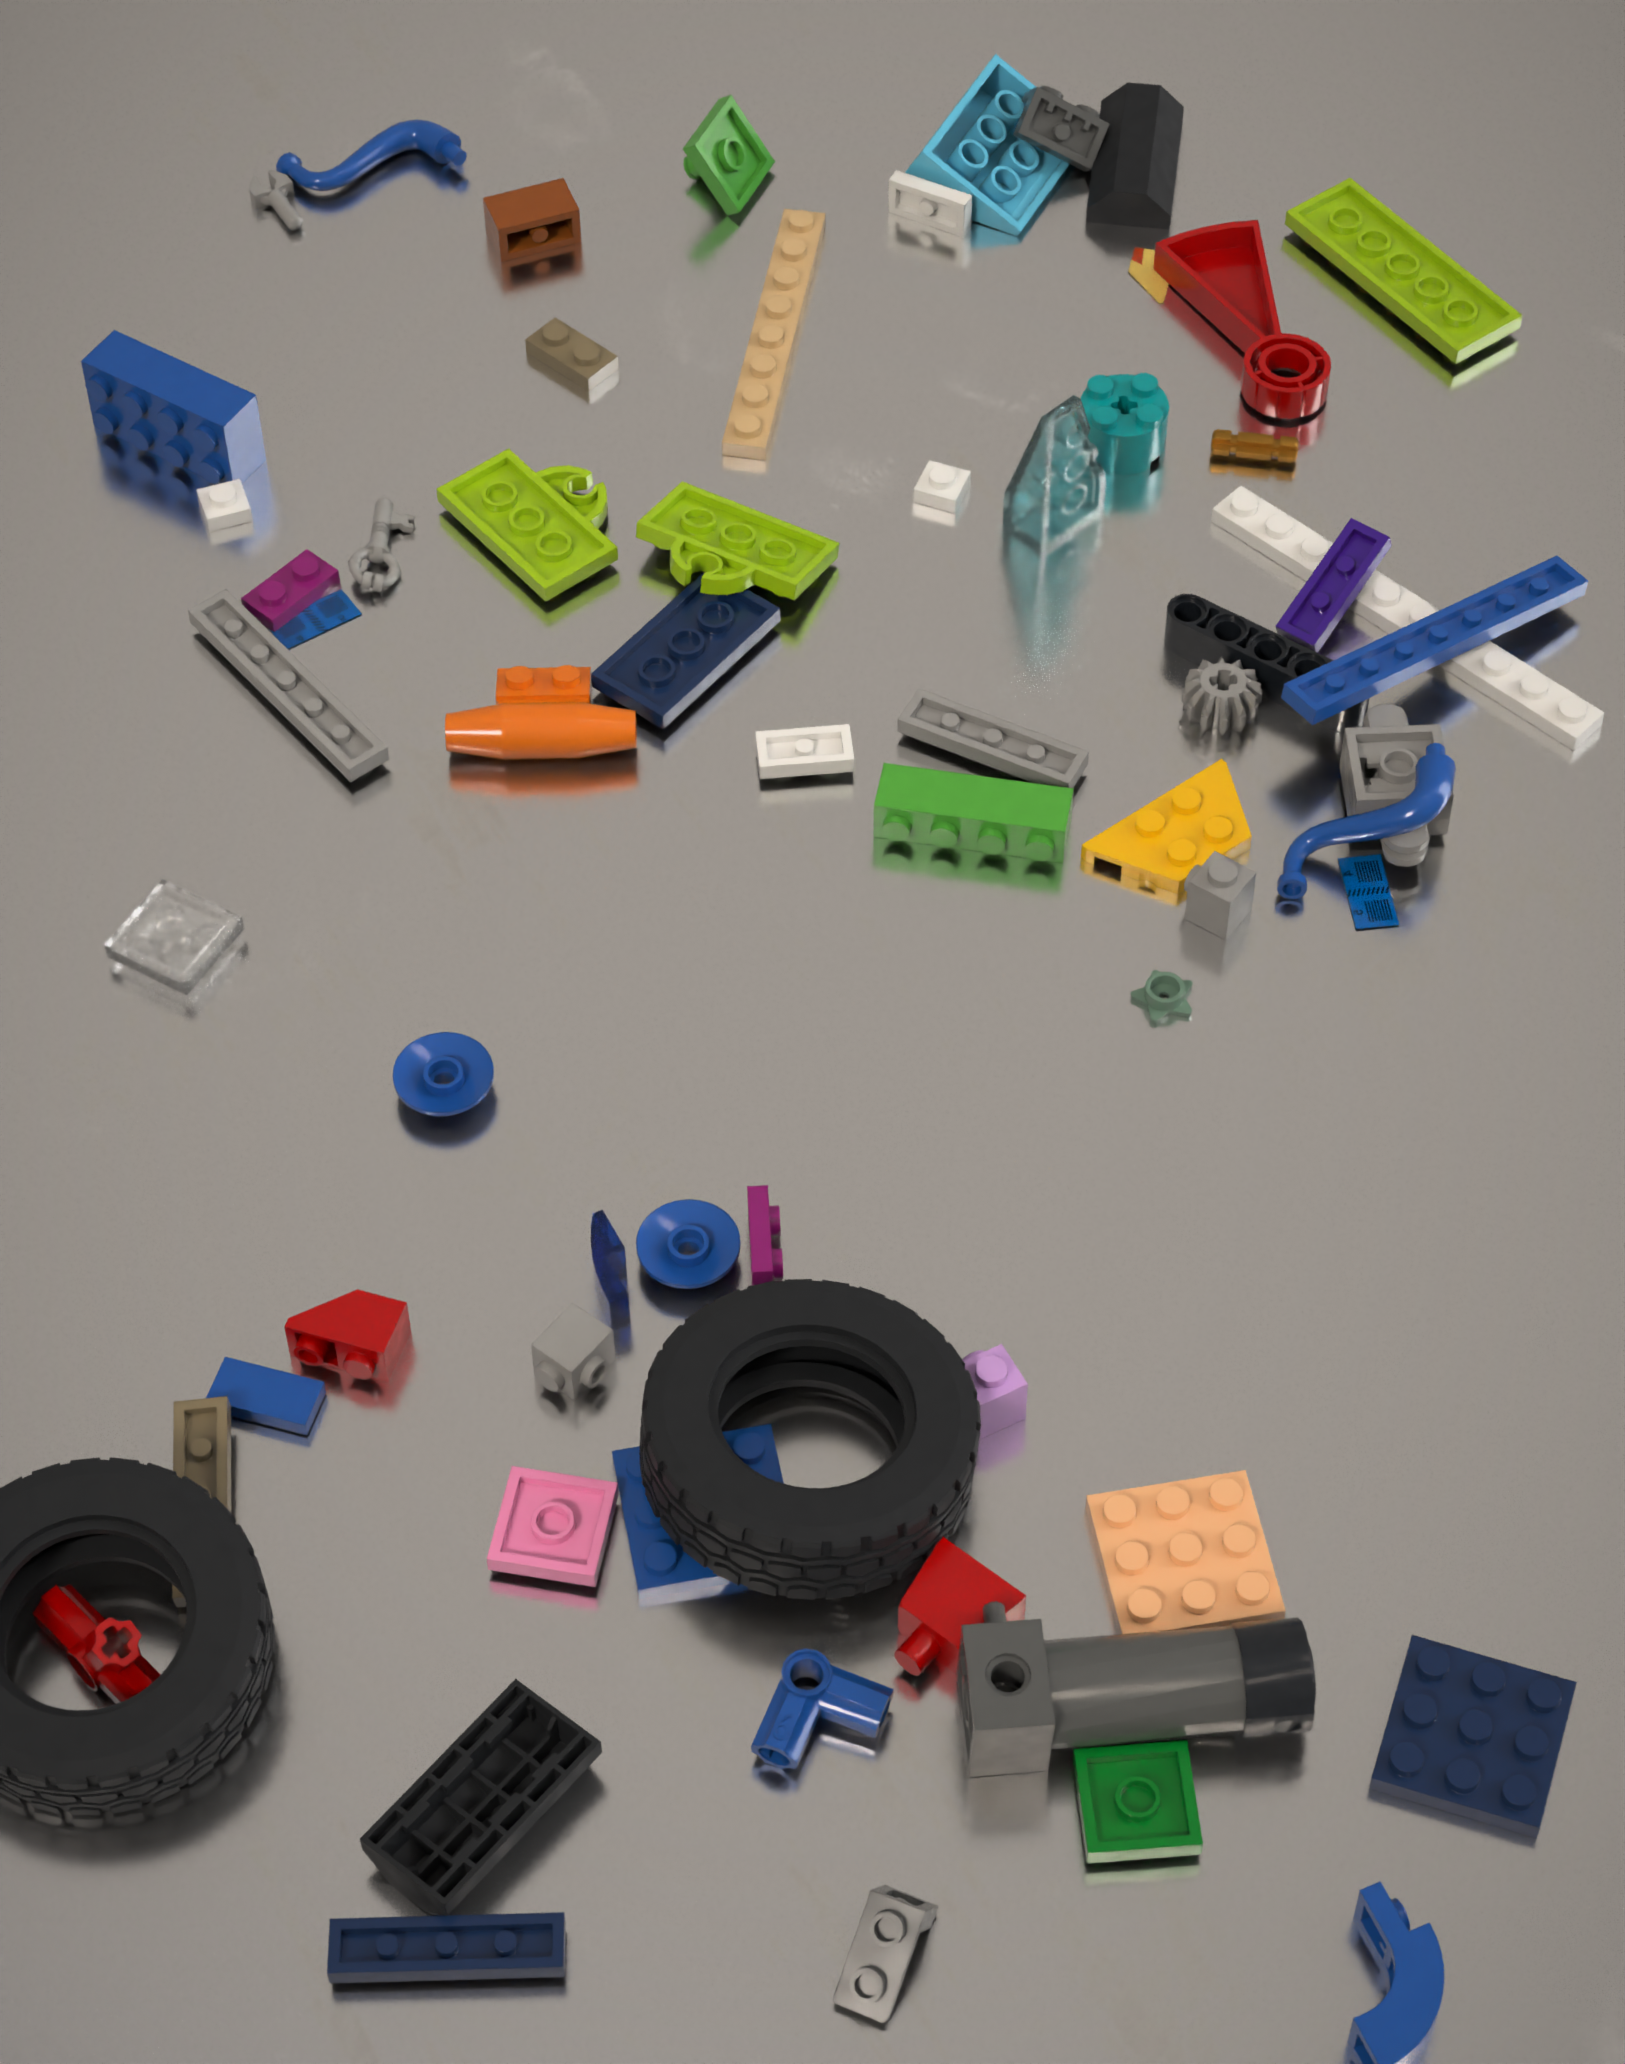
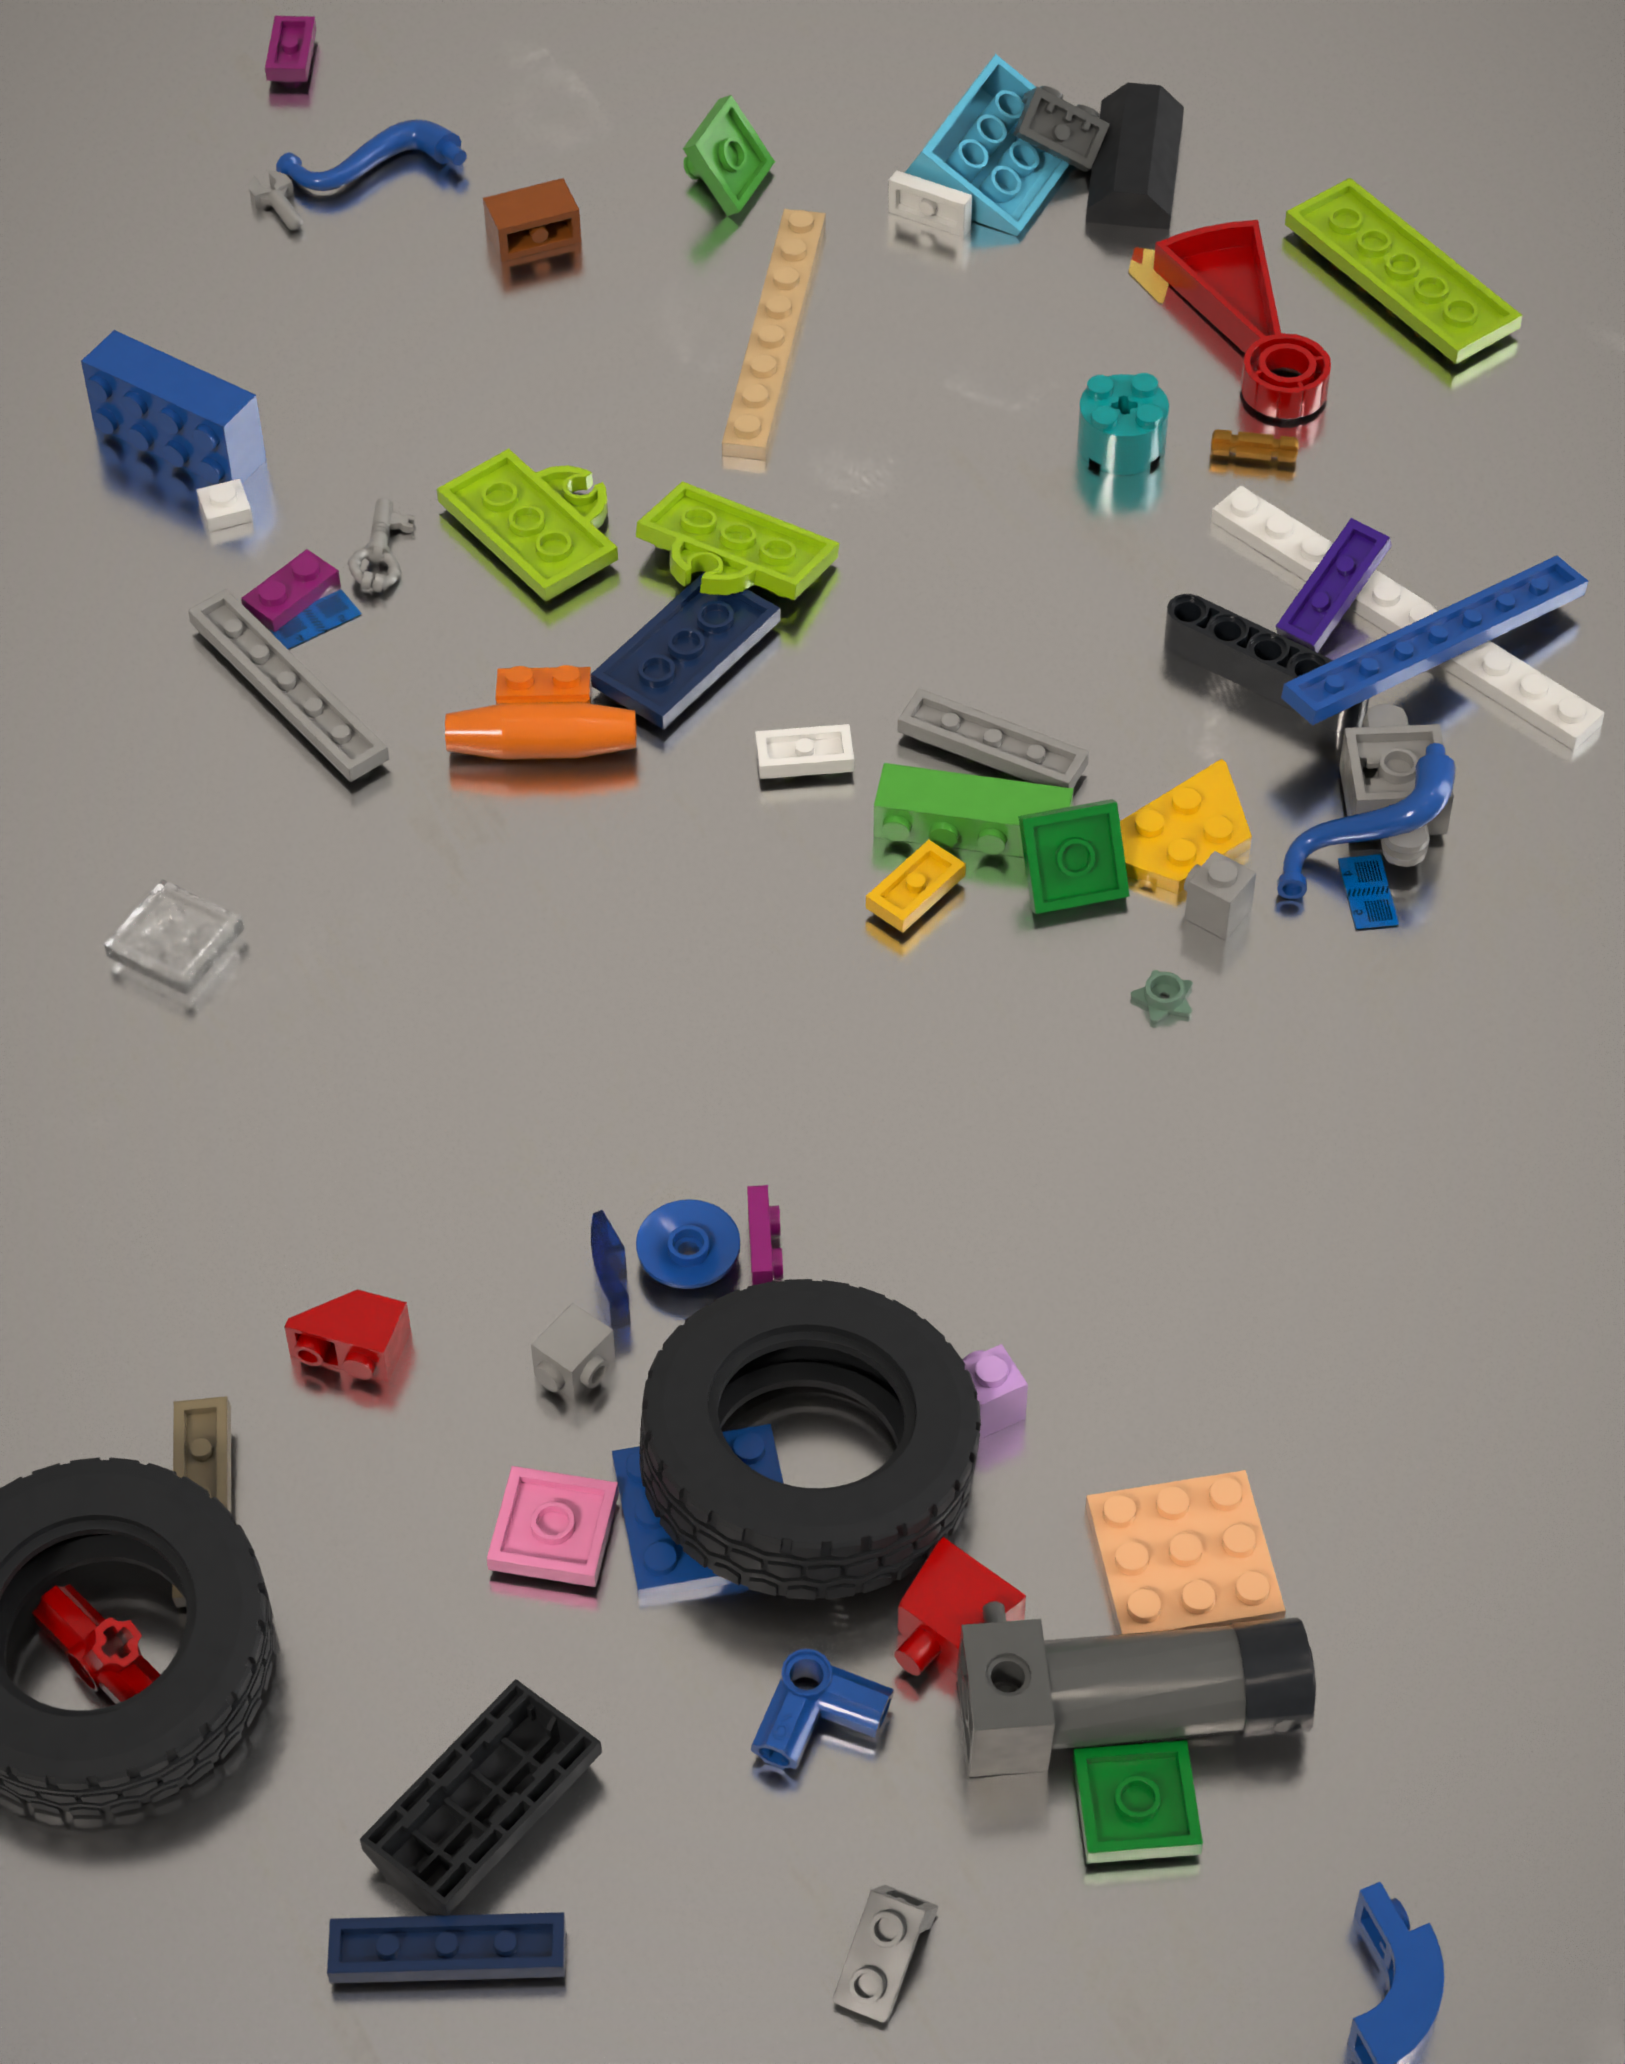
blue tile [206,1357,326,1435] -> none
blue dish [393,1032,494,1116] -> none
dark tan plate [525,317,619,392] -> none
white plate [913,460,971,514] -> none
clear light blue wedge [1003,395,1106,554] -> none
light grey gear [1181,656,1262,736] -> none
dark blue plate [1369,1635,1577,1839] -> none
none -> magenta plate [265,16,317,83]
none -> yellow plate [866,839,966,933]
none -> green plate [1018,799,1130,914]

